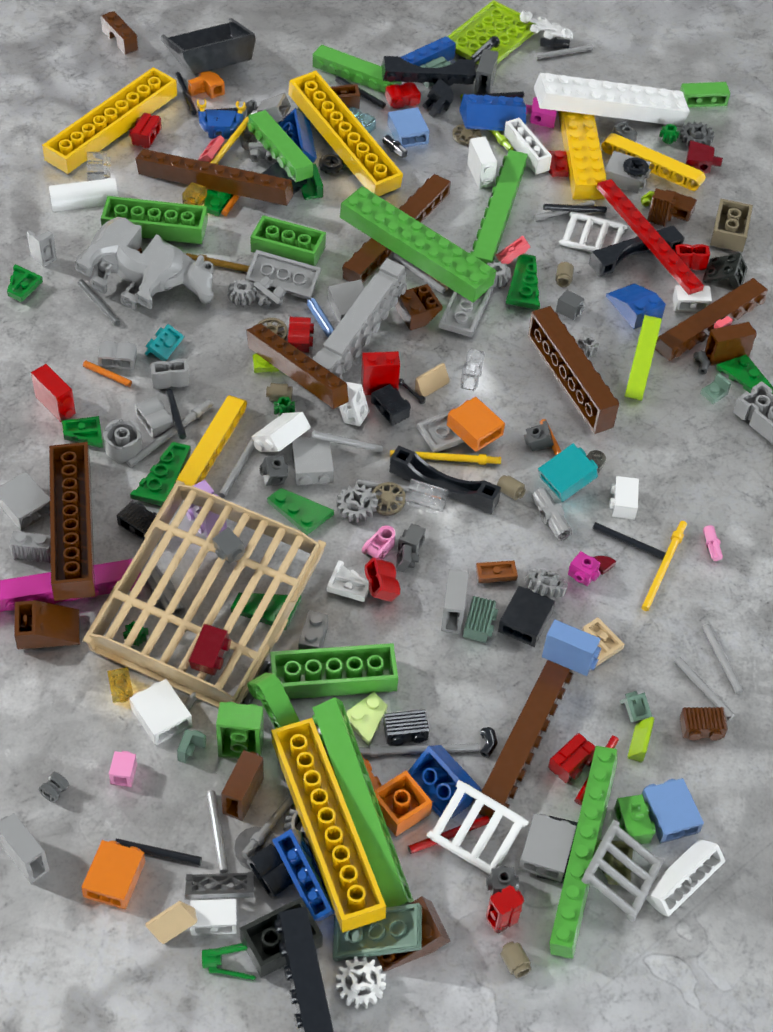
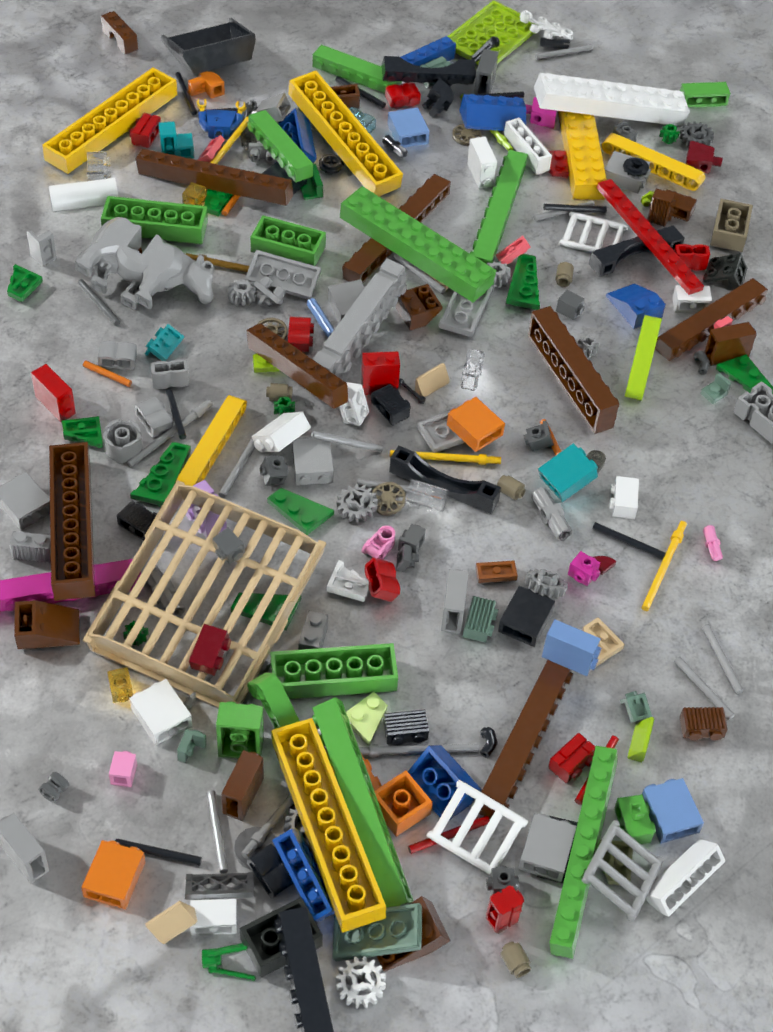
none -> teal brick [159,121,194,159]

